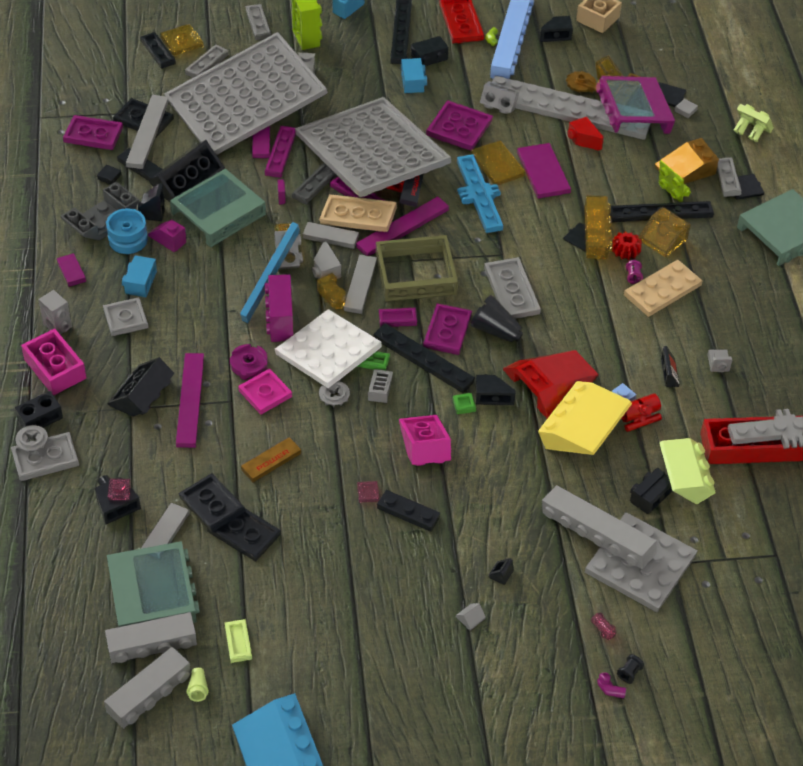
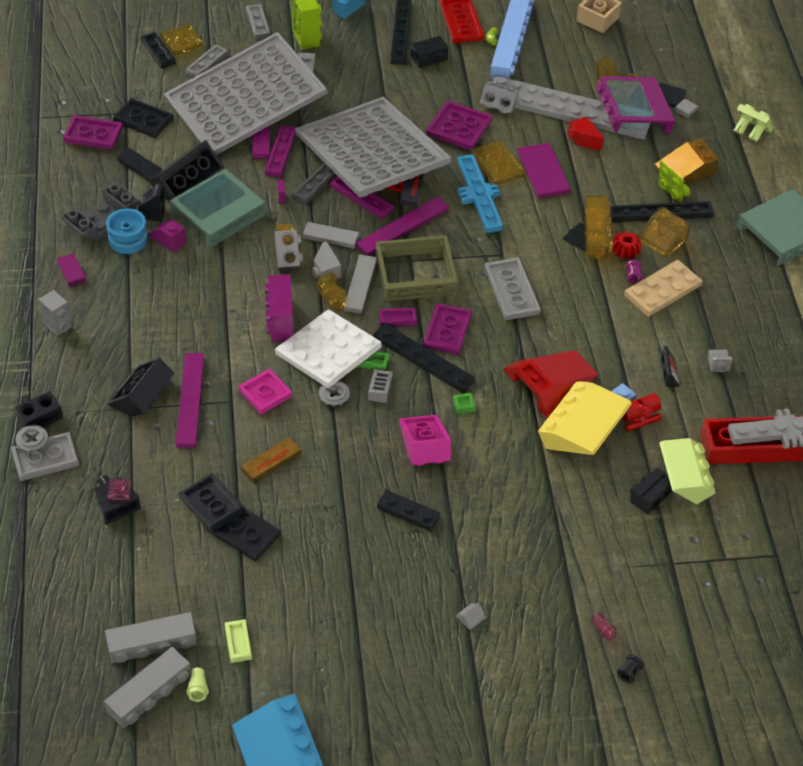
dark pink brick [21,328,87,396] -> none
black tile [97,164,122,184] -> none
light grey plate [103,297,148,336] -> none
panel [107,541,200,627] -> none
dark azure brick [122,255,157,297] -> none
light grey tile [126,95,169,169] -> none
light grey tile [141,503,190,560] -> none
magenta plate [230,344,268,380] -> none
dark azure tile [240,222,300,323] -> none
tan plate [319,194,397,232] -> none
clear pink tile [357,481,379,503] -> none
dark azure brick [401,58,427,93] -> none
black cone [470,295,523,343] -> none
black slope [475,374,516,405] -> none
black slope [488,558,514,585] -> none
black slope [540,16,573,42] -> none
light grey brick [542,485,657,569] -> none
pearl gold piece [566,71,597,93] -> none
light grey plate [585,512,697,613] -> none
magenta arm [597,672,626,699] -> none
light grey tile [717,157,741,197] -> none
black piece [734,174,765,200] -> none

